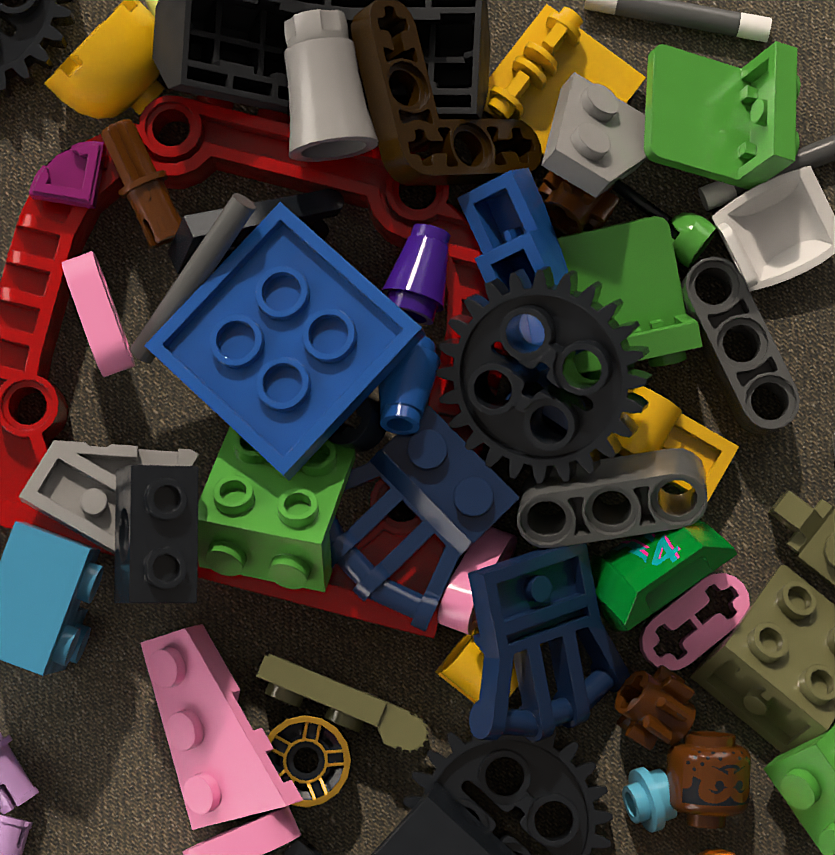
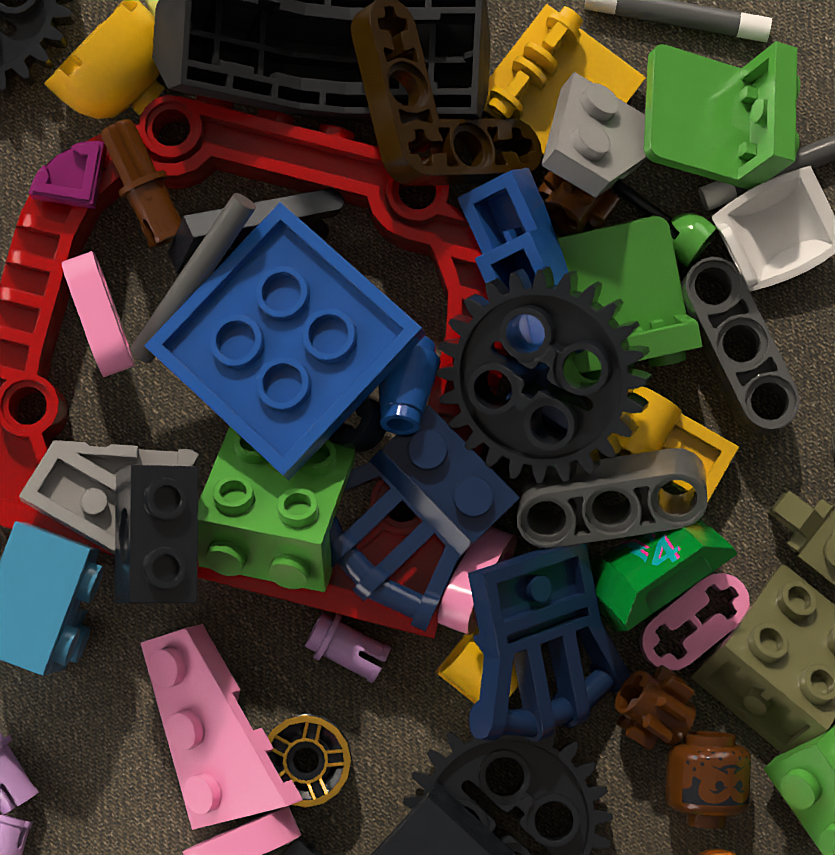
olive hinge [256,653,429,753] -> none
light grey plant [284,9,379,162] -> none
dark purple cone [381,224,450,325] -> none
medium azure plate [622,767,677,833] -> none
none -> lavender pin [304,612,391,683]

